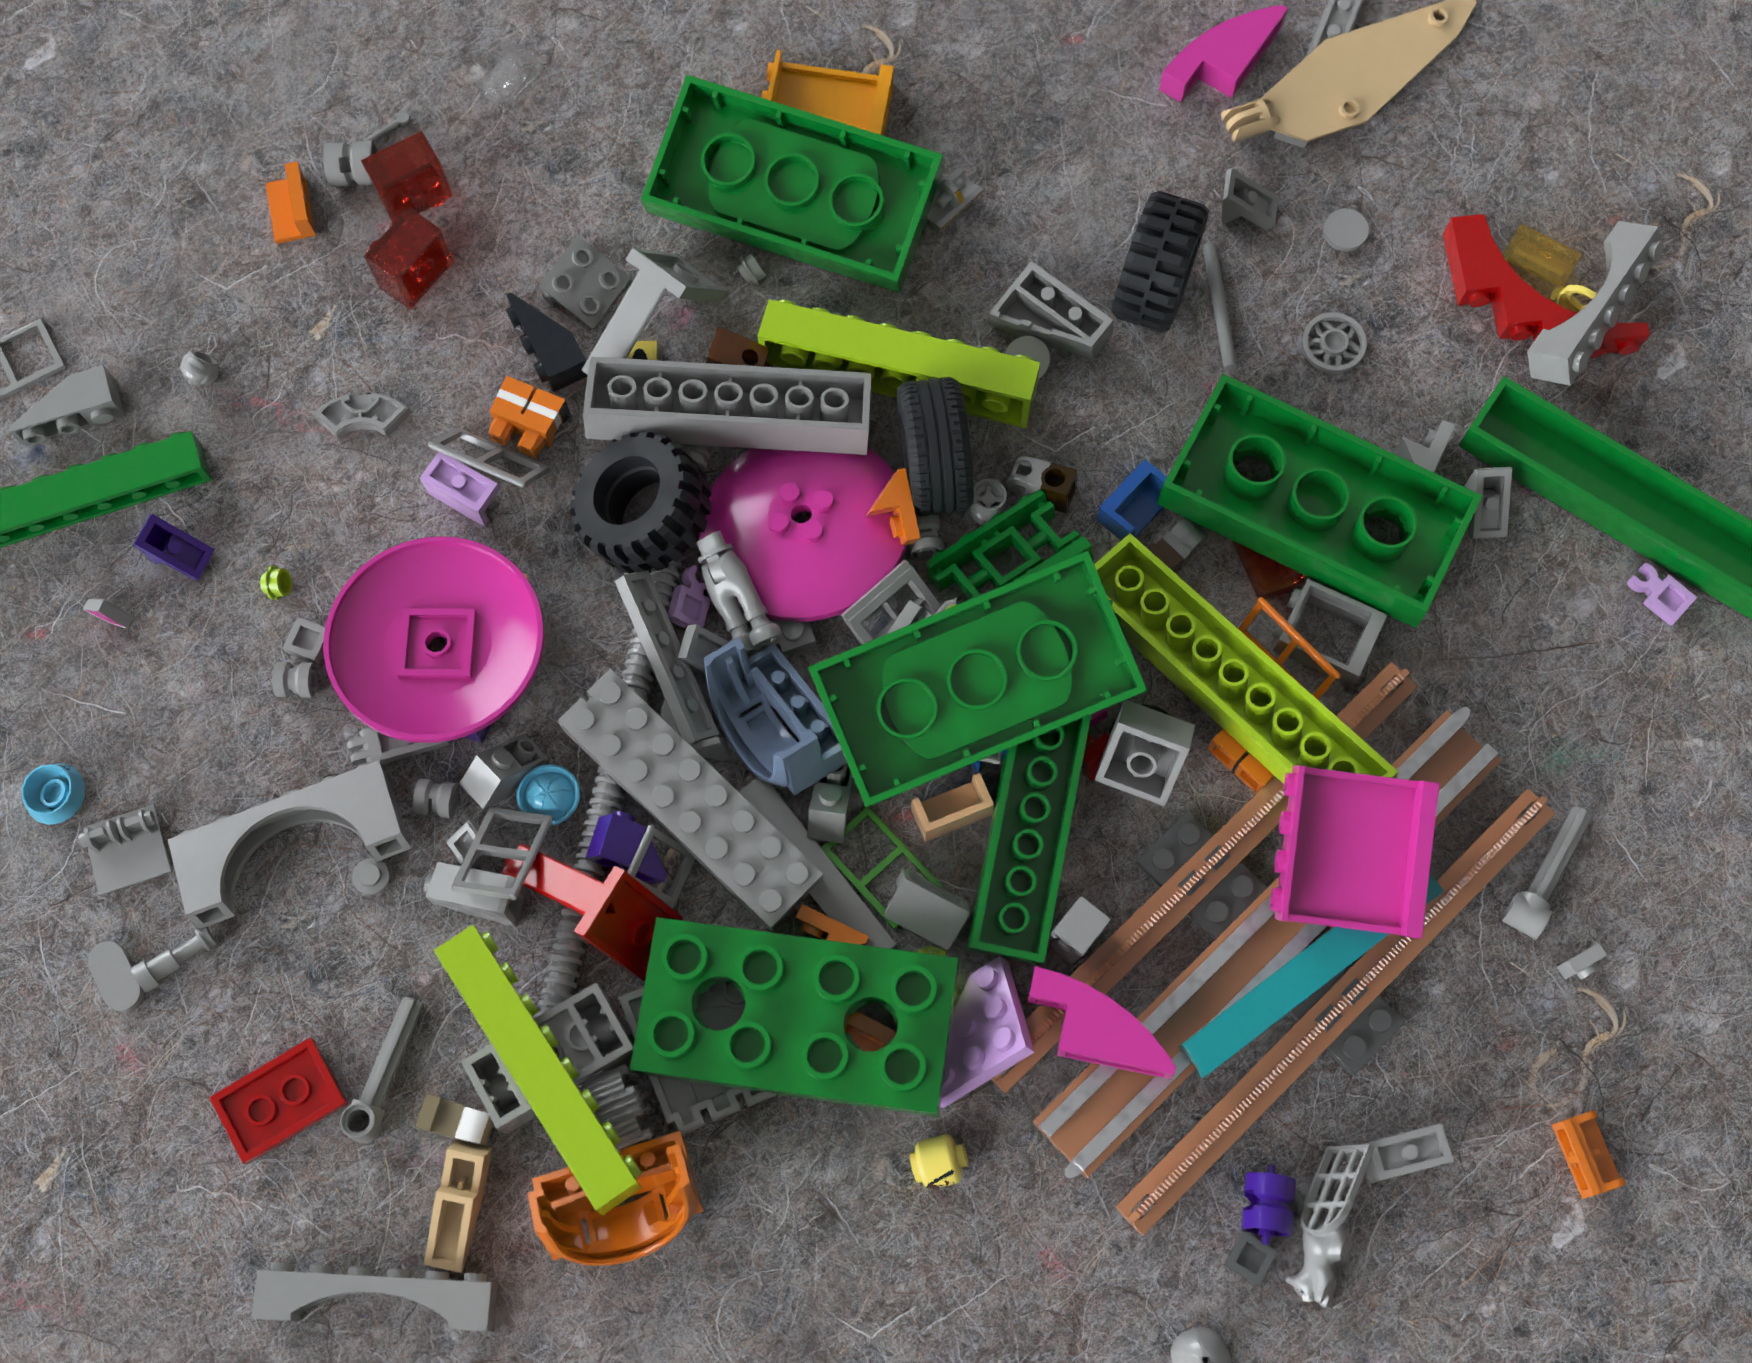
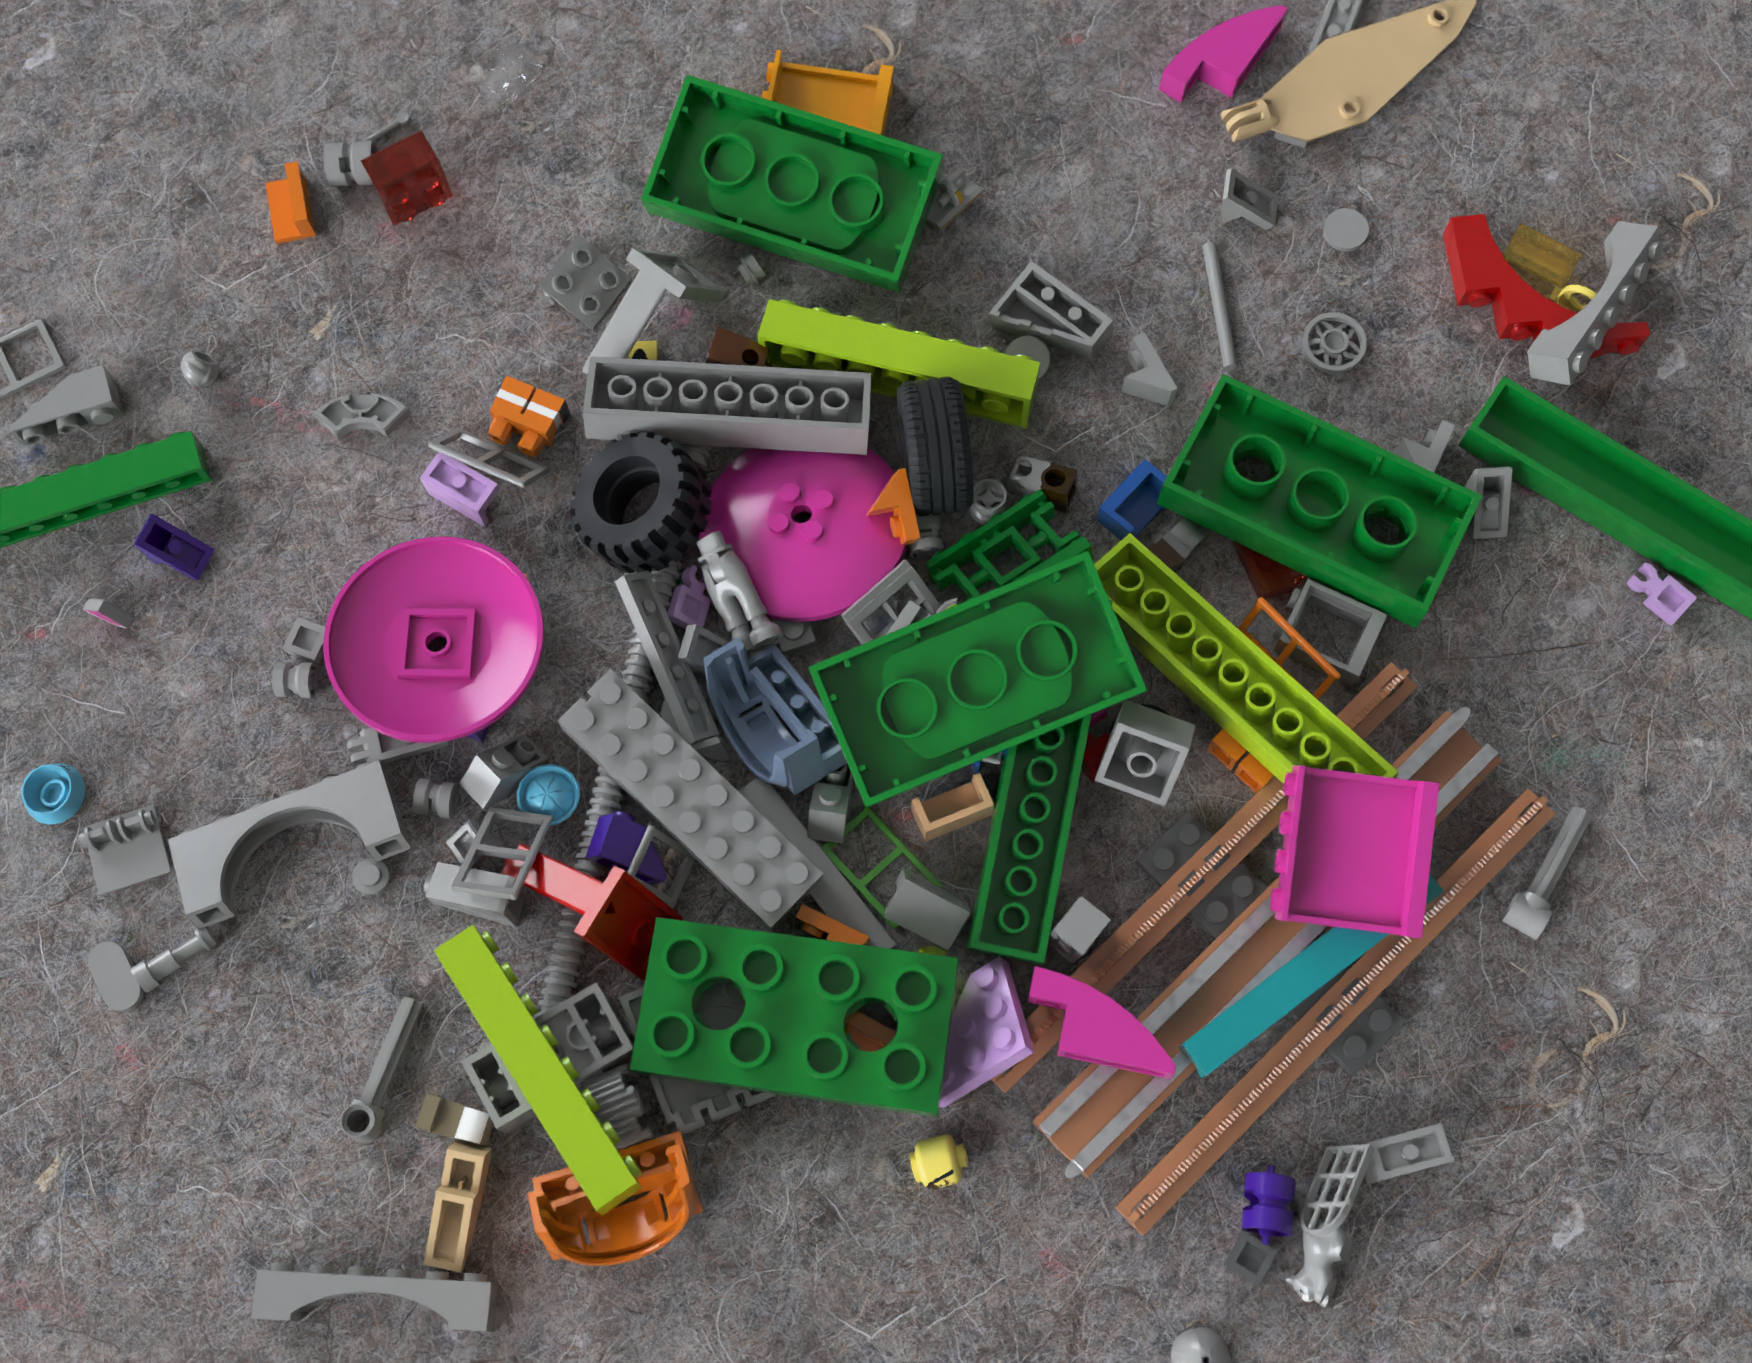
red plate [209,1037,349,1165] -> none
lime plate [260,565,292,600] -> none
clear red brick [364,207,454,310] -> none
black slope [505,292,588,392] -> none
black tyre [1112,191,1209,332] -> none
orange hinge [1551,1110,1627,1199] -> none
light grey plate [1557,943,1607,980] -> none
none -> light grey slope [1121,332,1178,406]

